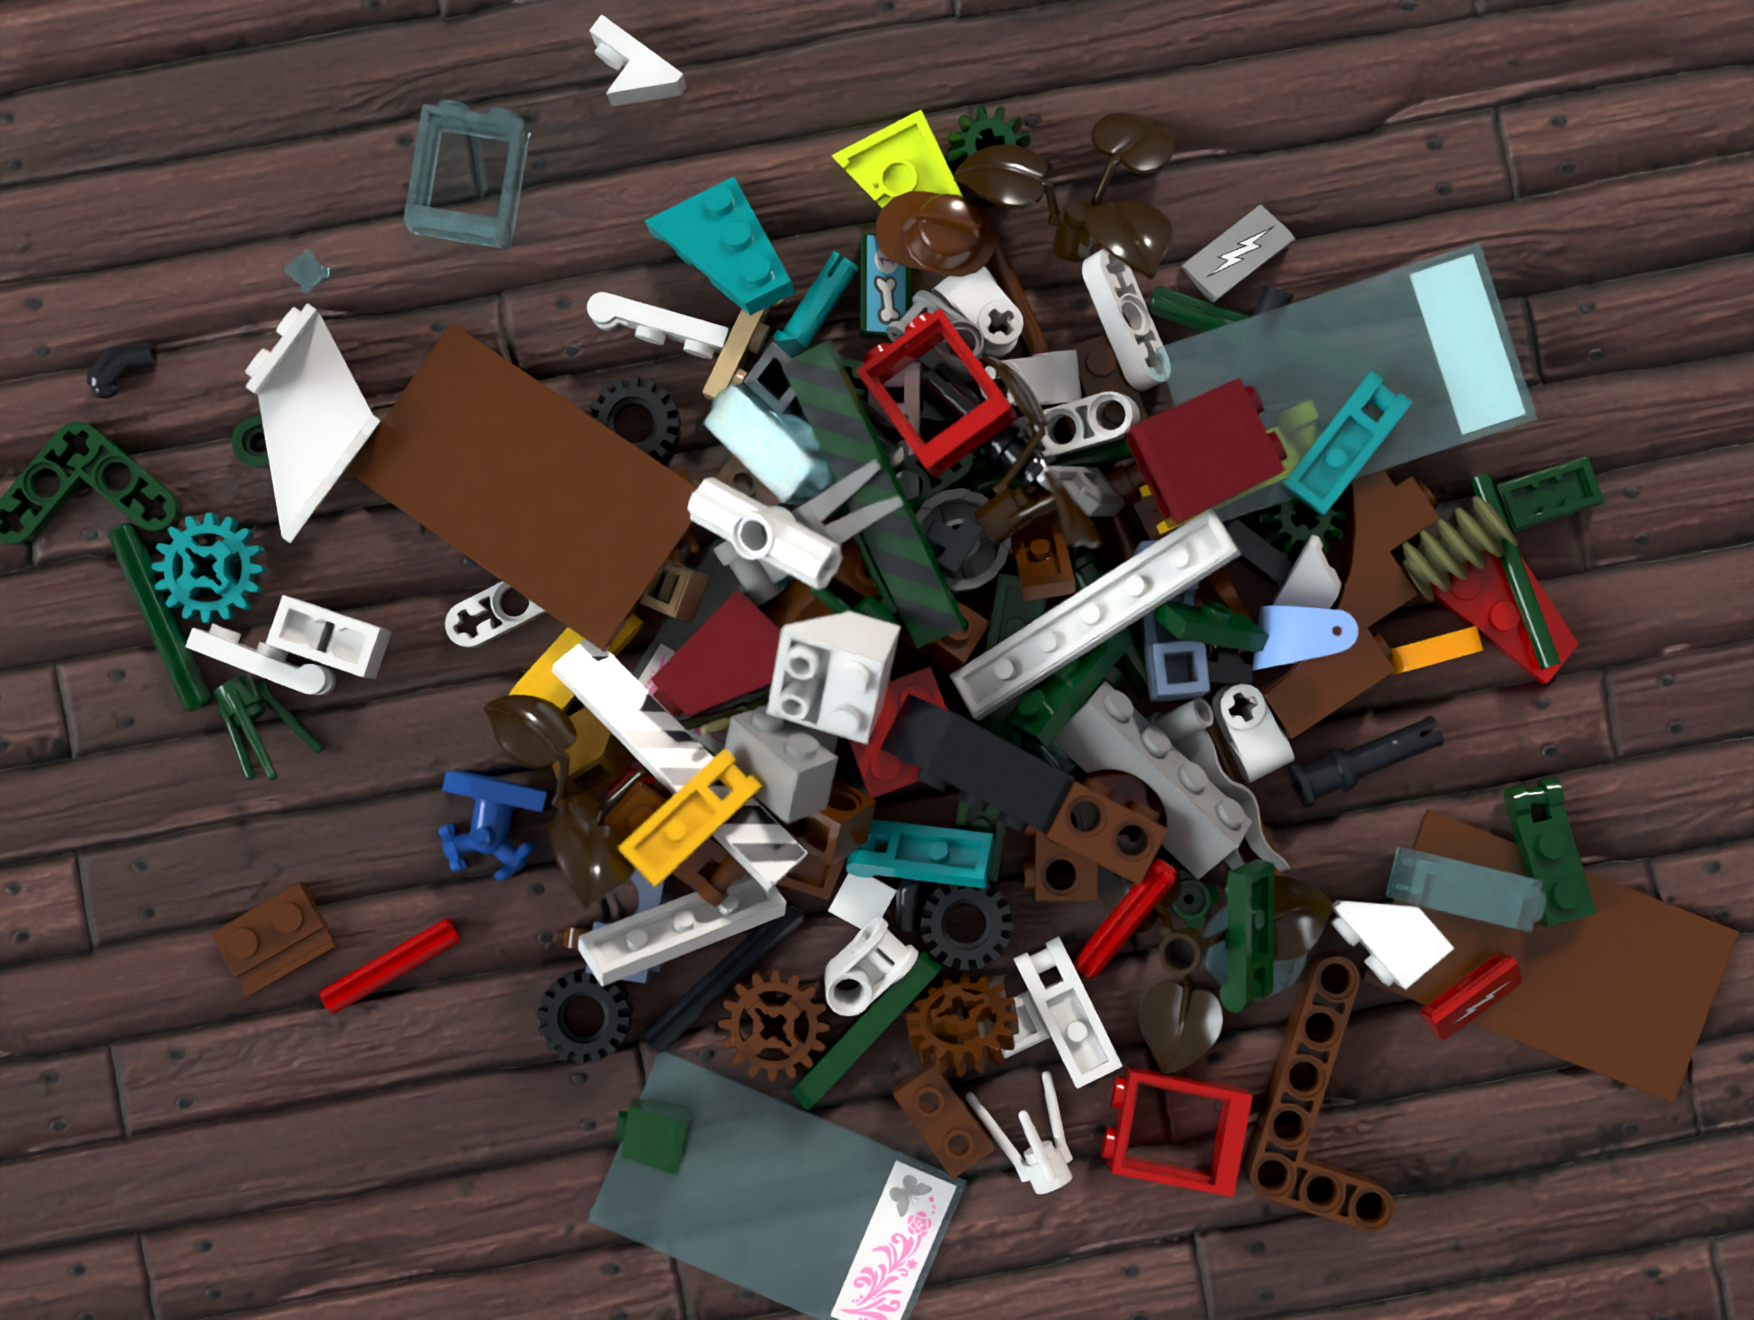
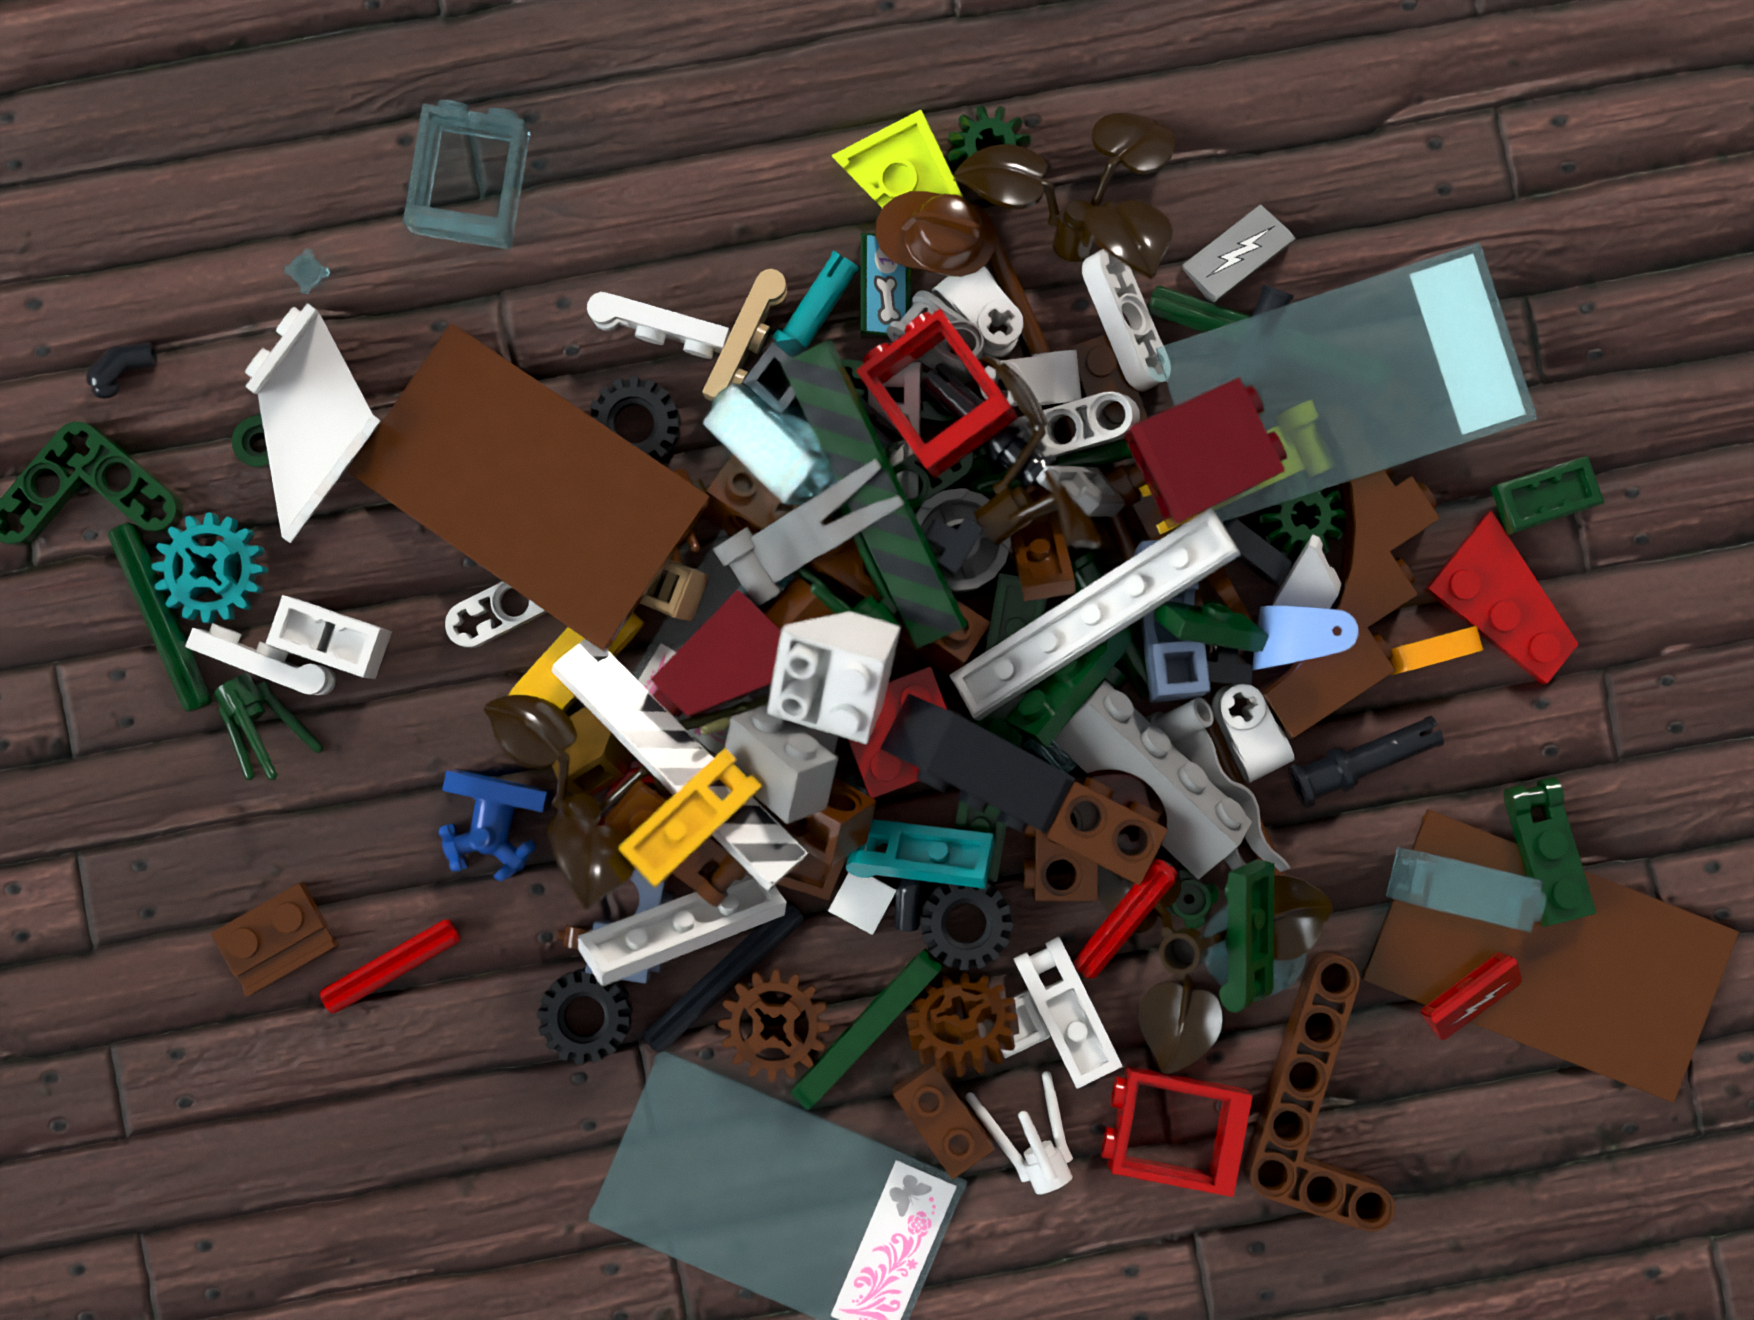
white slope [589,14,687,106] -> none
dark green slope [614,1098,694,1175] -> none
teal wing [644,176,796,315] -> none
white piece [687,477,843,589] -> none
white piece [824,917,918,1016] -> none
teal plate [1281,370,1413,516] -> none
white slope [1329,900,1454,989] -> none
olive piece [1402,495,1519,602] -> none
dark green bar [1470,473,1561,670] -> none

